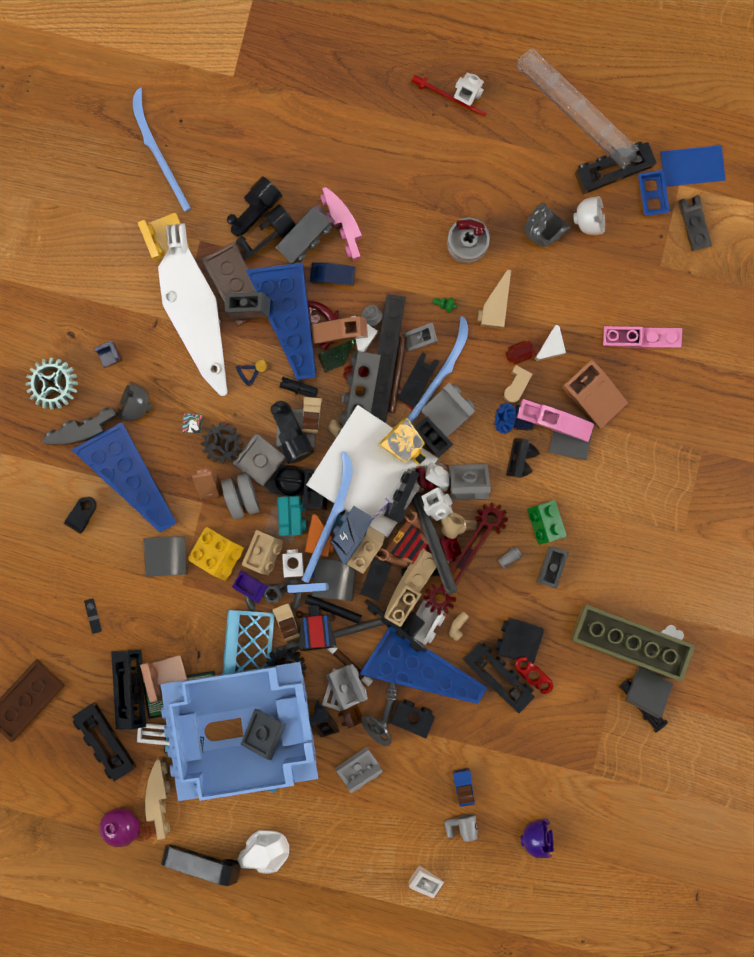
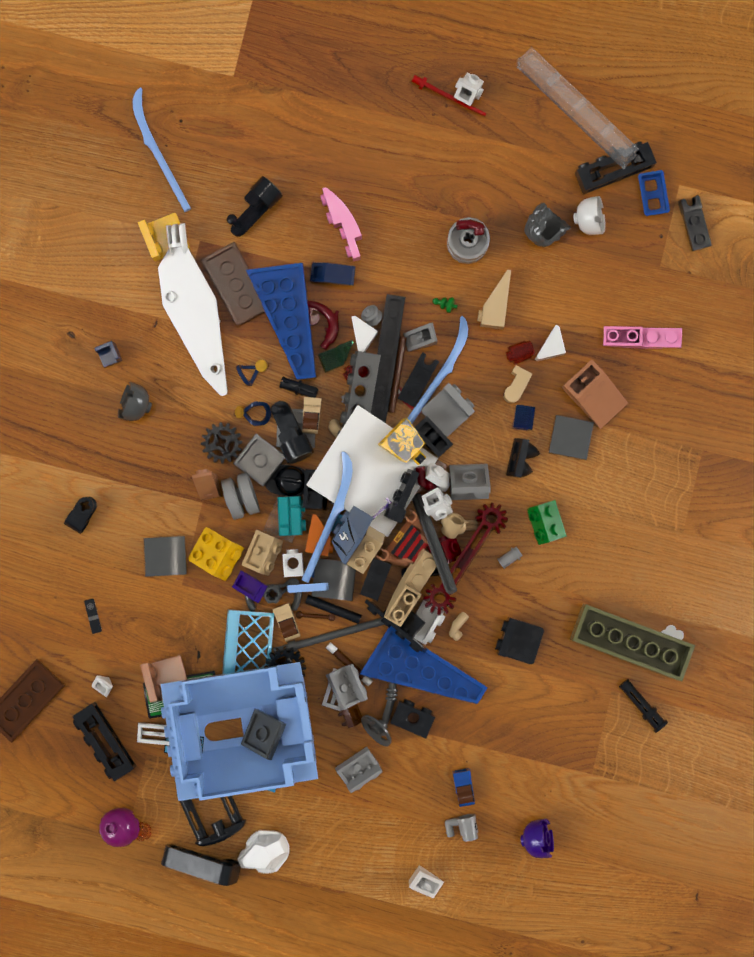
light aqua gear [25,358,78,410] -> none
dark grey slope [42,407,118,445] -> none
blue wing [72,422,177,532] -> none
black brick [111,649,146,730] -> none
tan slope [145,757,171,840] -> none
tile [182,413,203,434] -> none
dark grey brick [225,292,270,319] -> none
black piece [236,204,296,260] -> none
dark grey brick [276,205,335,264] -> none
torso [299,605,337,651] -> none
black tile [309,700,339,738] -> none
nougat slope [311,316,368,344] -> none
black brick [462,642,535,713] -> none
blue gear [494,403,516,434] -> none
red piece [515,657,553,694] -> none
bright pink slope [516,399,594,442] -> none
dark grey brick [536,546,569,589] -> none
dark grey tile [625,666,673,719] -> none
blue sticker [661,145,726,187] -> none
none -> white slope [92,675,113,697]
none -> black piece [177,796,246,846]
none -> dark blue piece [235,401,271,426]

